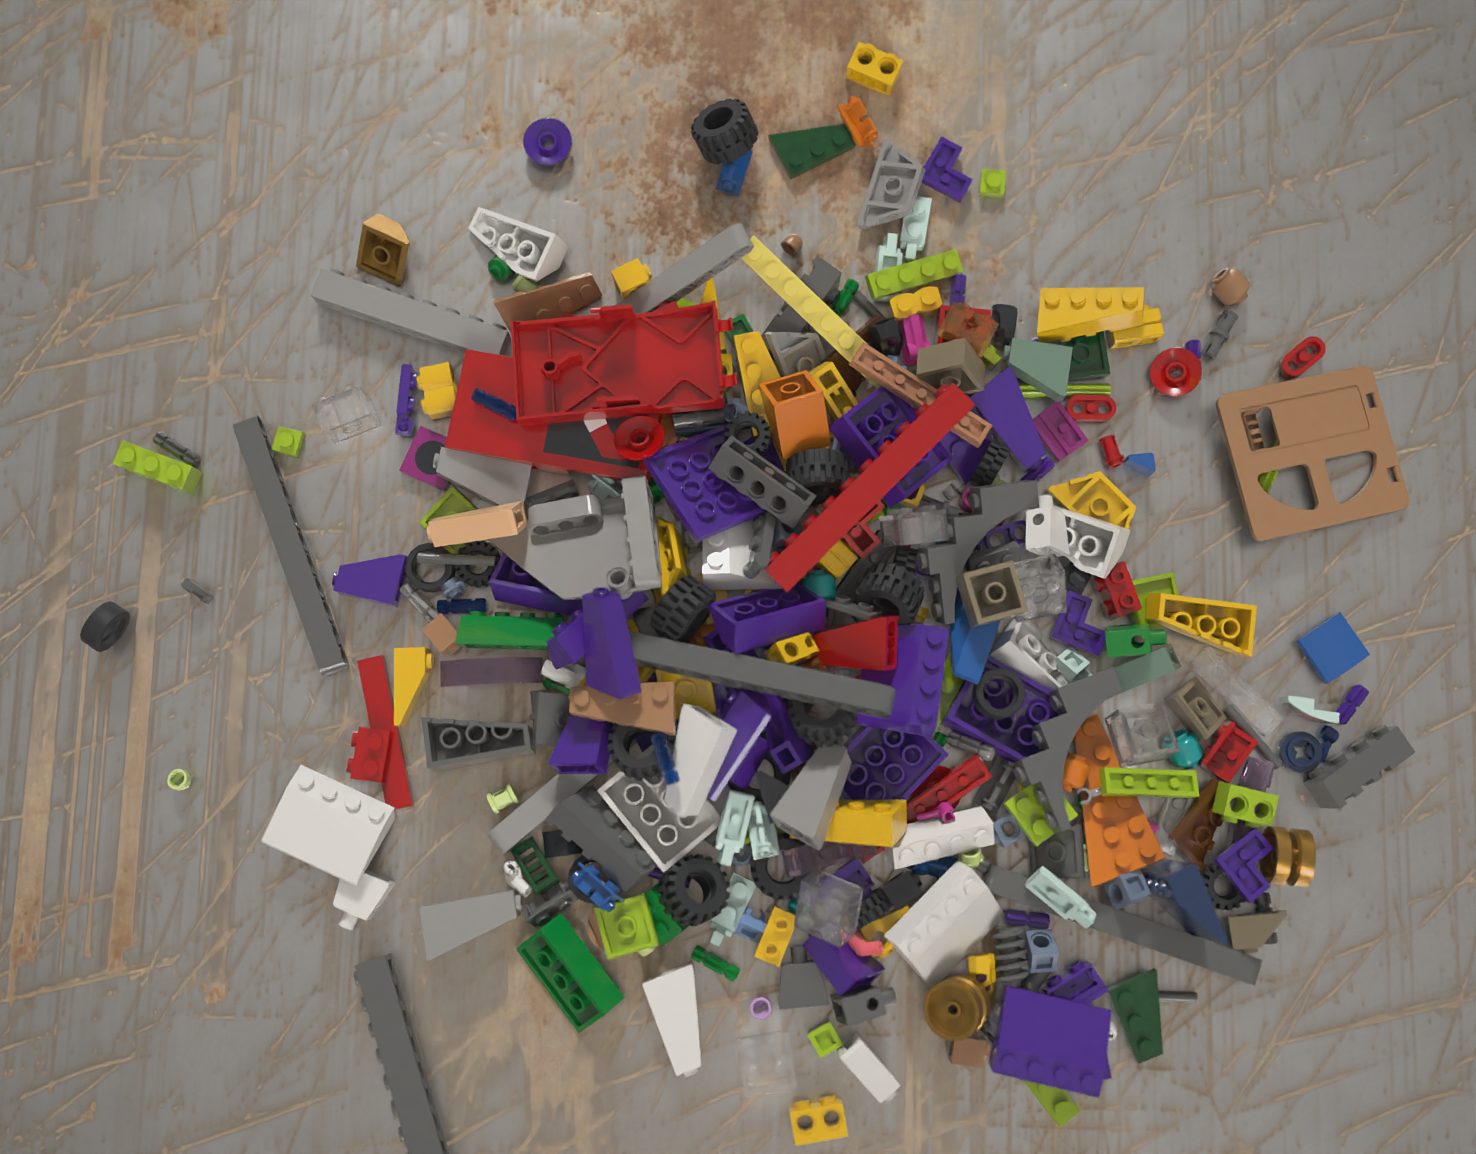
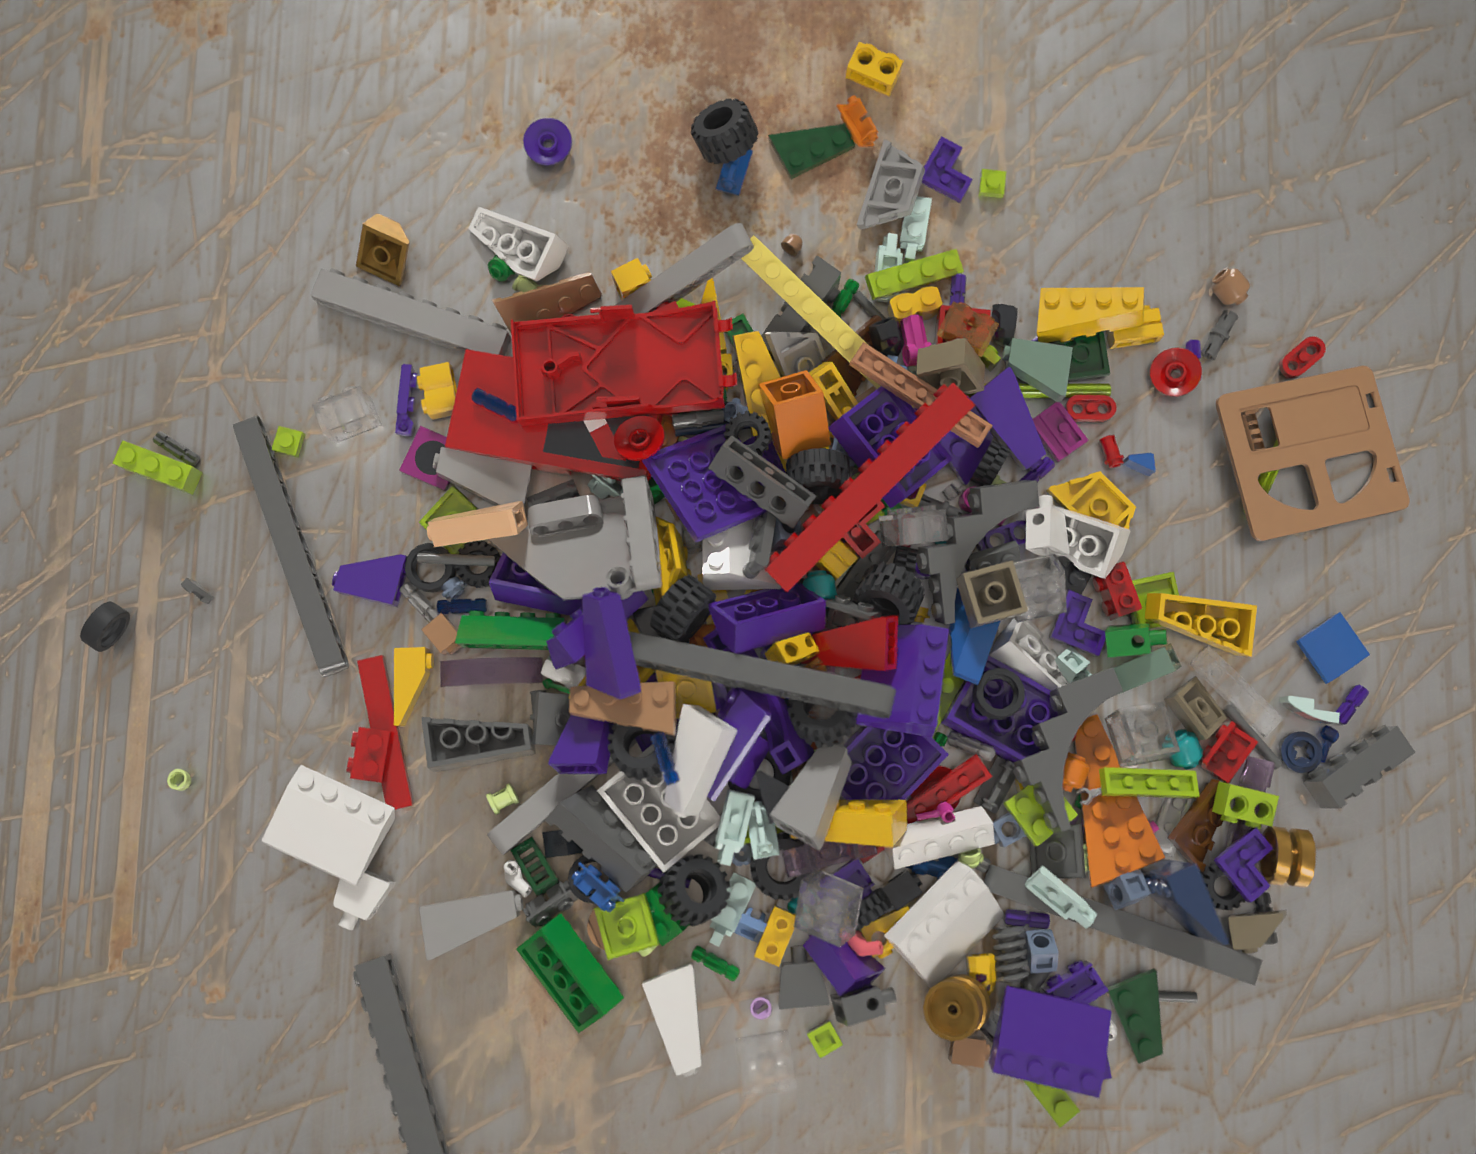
yellow brick [789,1096,848,1146] -> none
white slope [837,1031,901,1104] -> none

